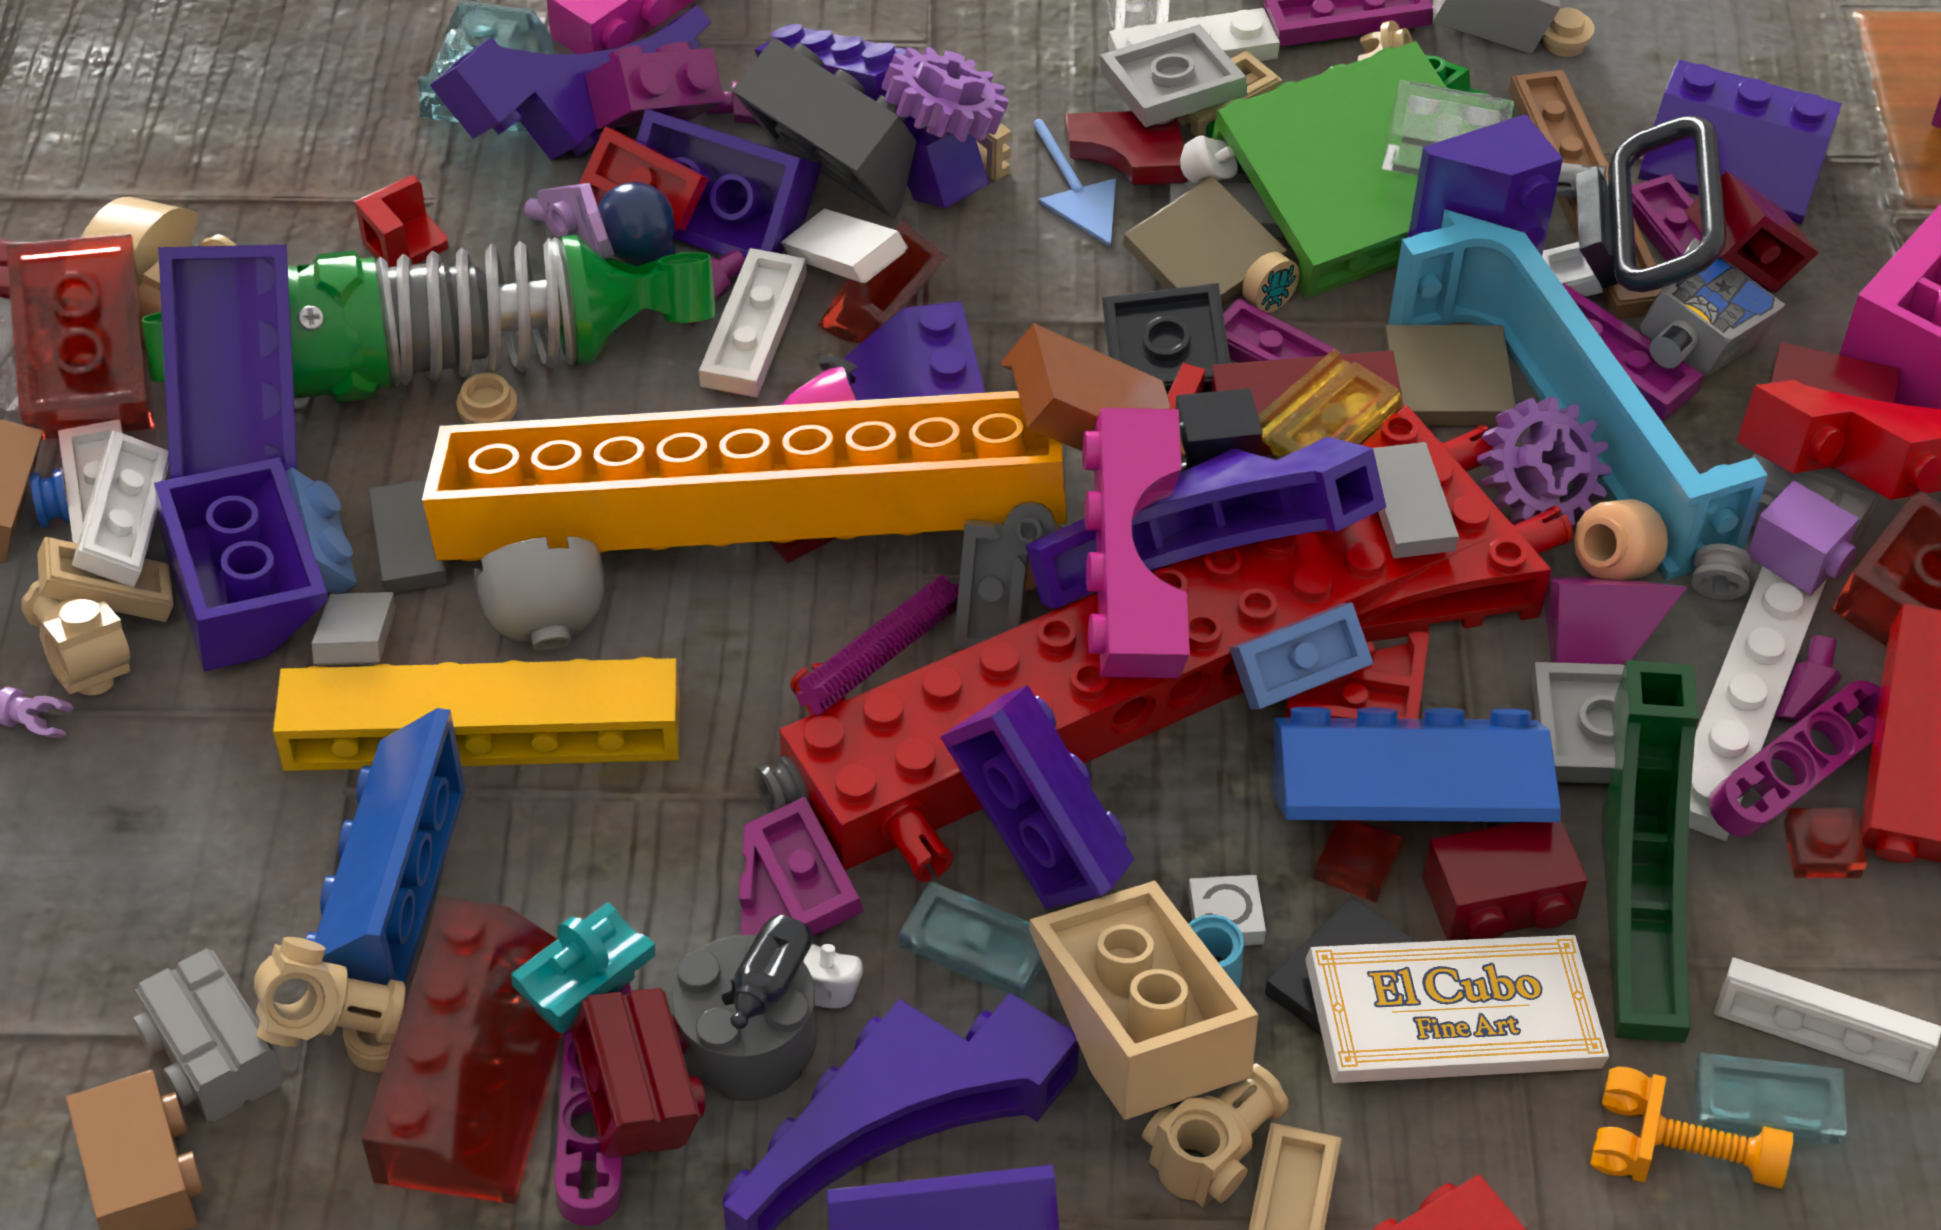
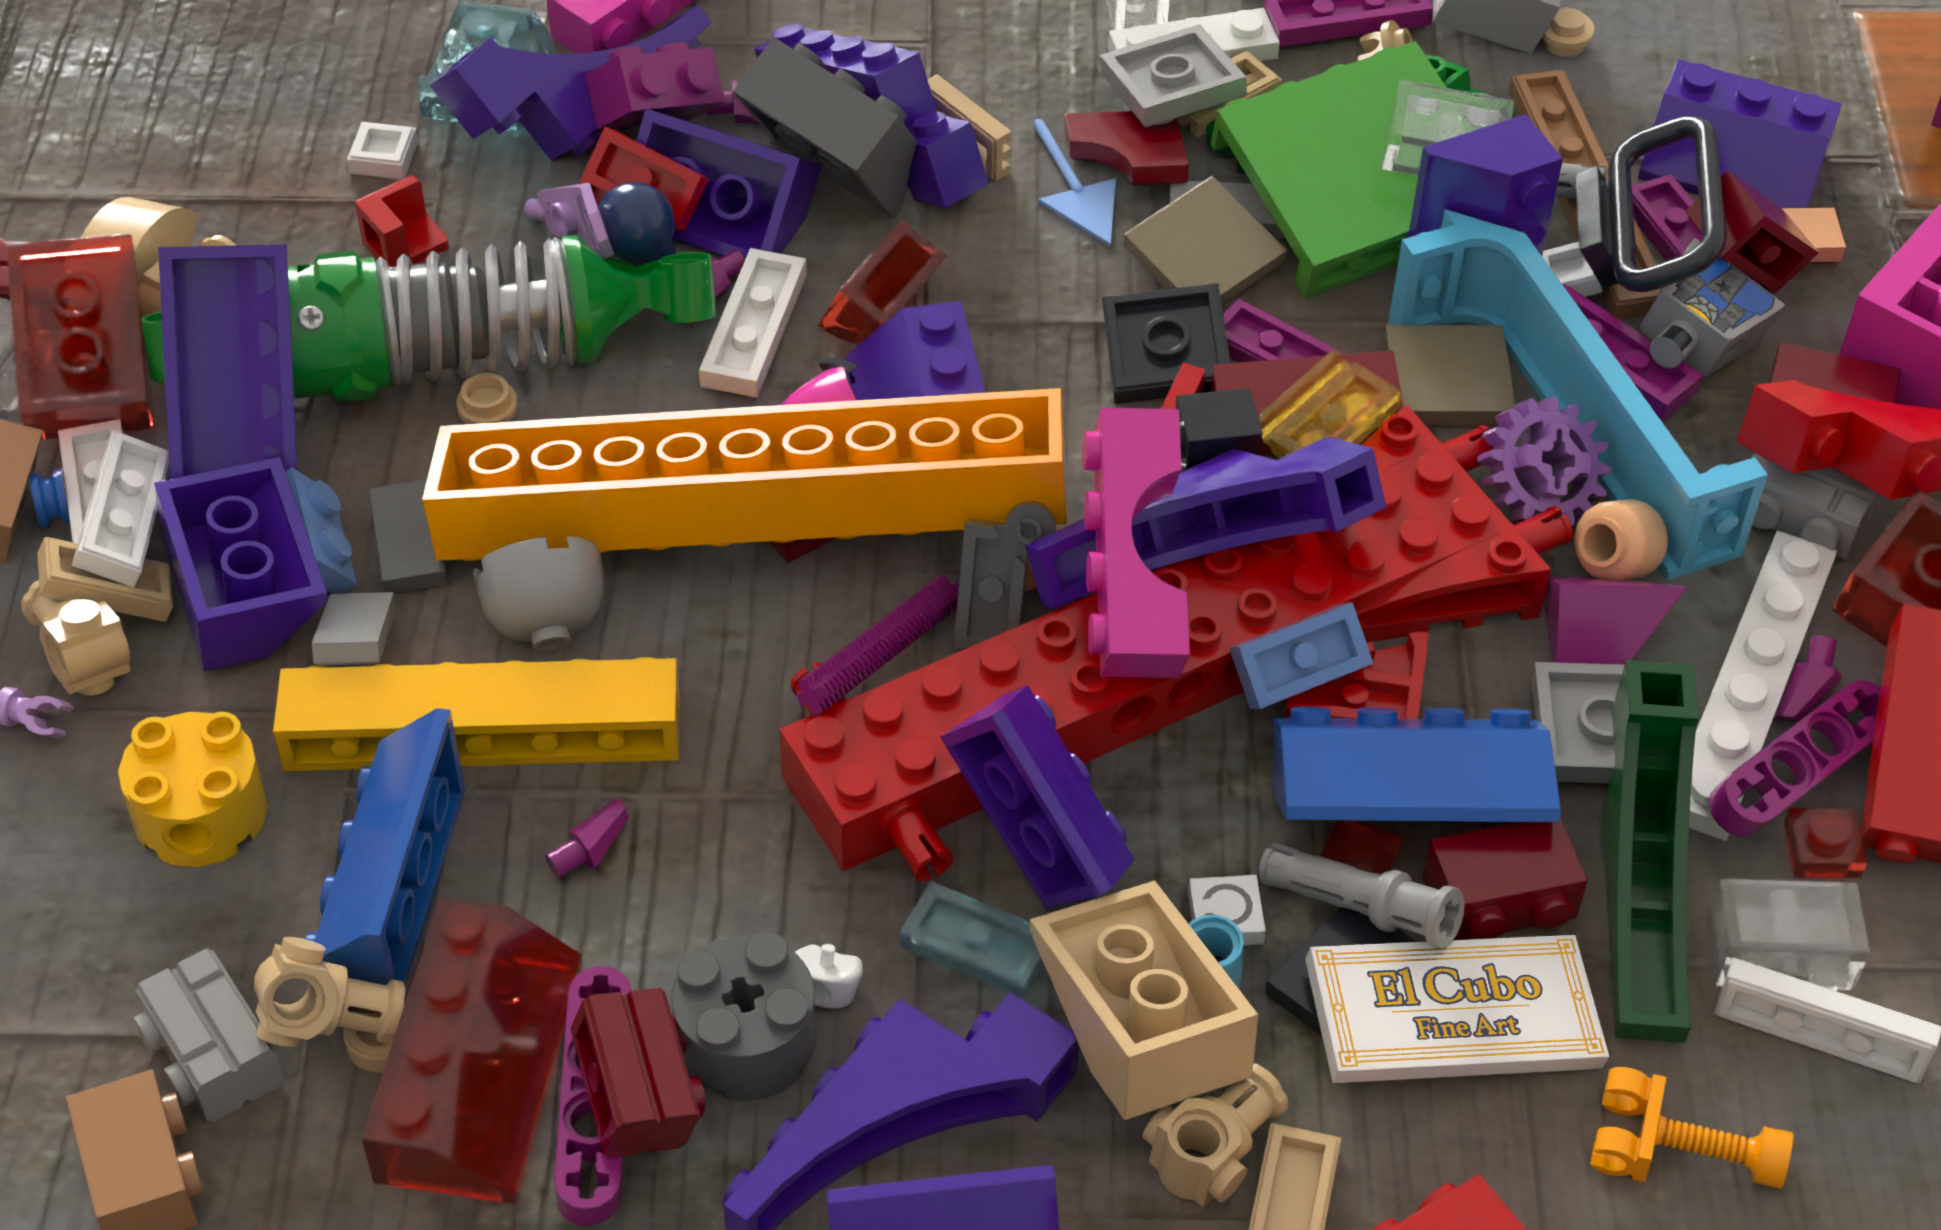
teal hips [511,902,656,1033] -> none
black piece [730,915,812,1030] -> none
magenta wing [739,796,864,936] -> none
dark grey bush [754,755,810,813] -> none
white tile [781,208,908,283] -> none
medium lavender gear [881,47,1009,142] -> none
dark orange container [1001,323,1186,459] -> none
white piece [1180,136,1238,185] -> none
tan tile [1243,252,1299,313] -> none
light grey tile [1373,442,1459,558] -> none
light grey bush [1691,543,1752,600] -> none
clear light blue plate [1694,1053,1847,1145] -> none
medium lavender brick [1748,480,1859,595] -> none
none -> yellow brick [118,712,268,867]
none -> white tile [347,122,418,180]
none -> magenta bar [545,797,629,878]
none -> light grey pin [1259,842,1465,948]
none -> clear brick [1706,879,1870,992]
none -> light nougat tile [1782,208,1846,262]

